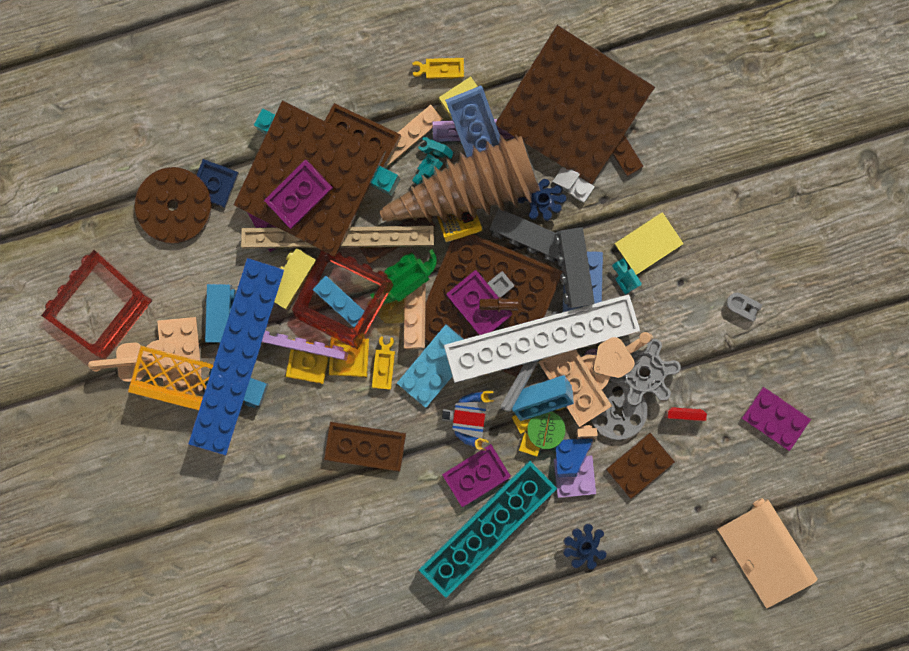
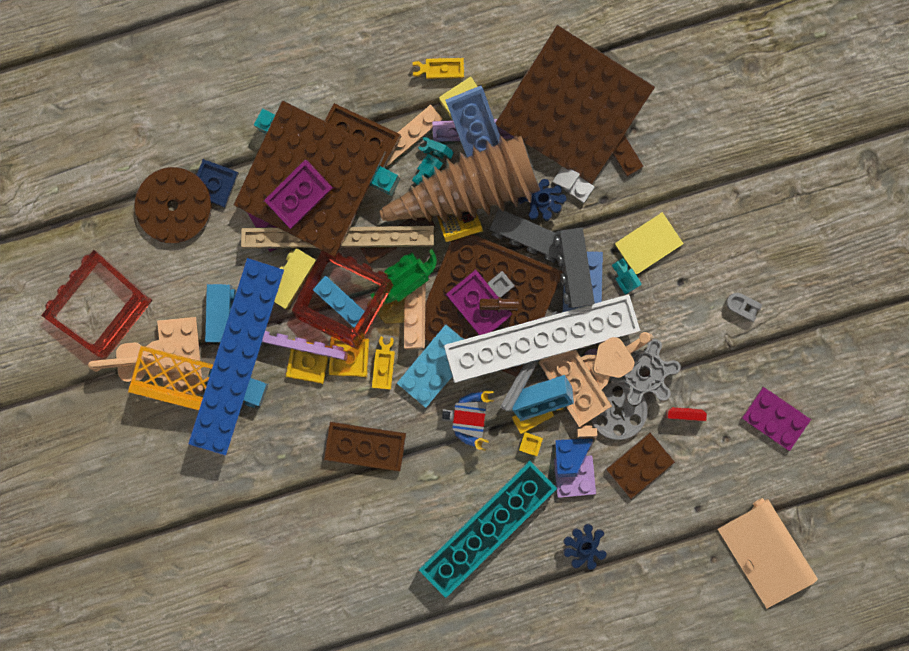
magenta plate [442,444,511,507] -> none
bright green piece [527,412,565,449] -> none

